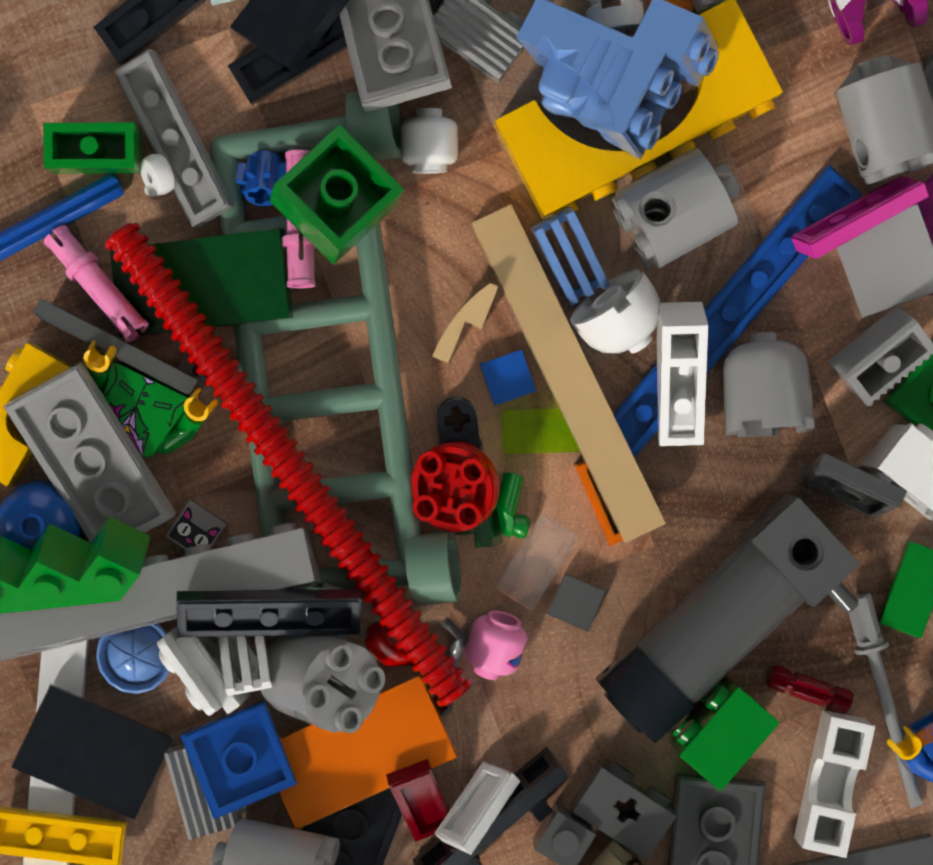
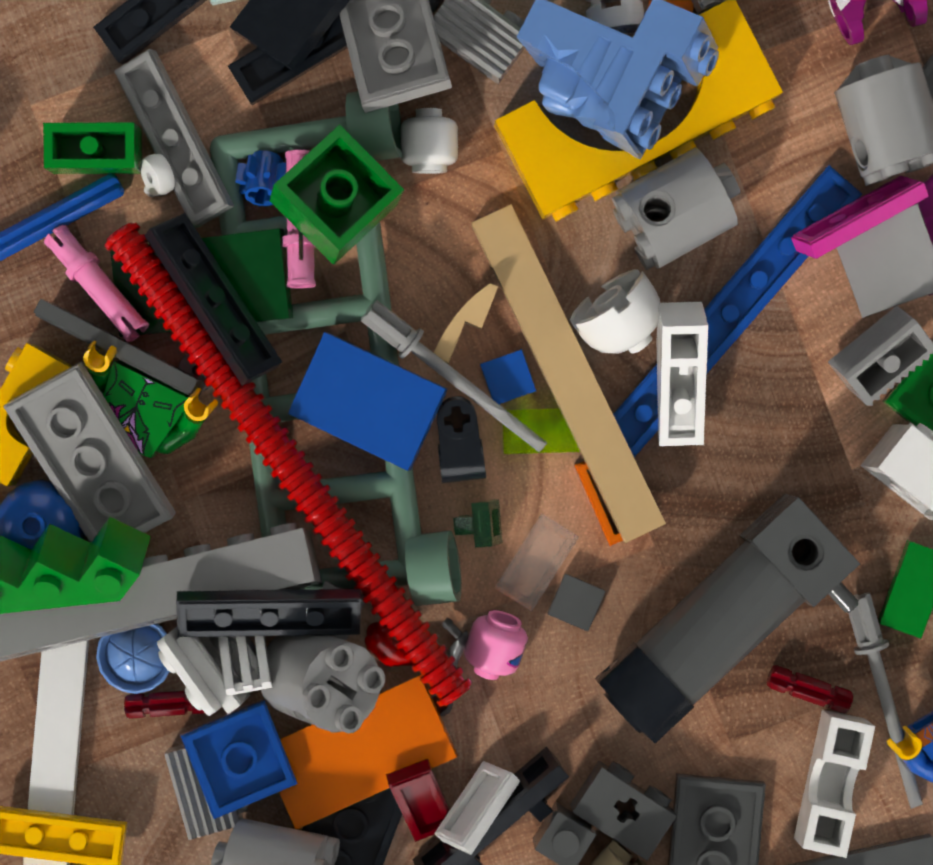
black tile [11,684,173,820] -> none
tile [166,499,228,549] -> none
red tile [411,441,500,532] -> none
green arm [496,472,530,539] -> none
medium blue tile [531,207,610,306] -> none
green brick [670,676,780,792] -> none
light grey cylinder [723,332,815,437] -> none
dark grey tile [796,453,907,518] -> none
none -> dark red axle [124,690,205,719]
none -> black tile [144,213,282,386]
none -> blue tile [288,332,448,471]
none -> light grey piece [360,300,547,452]

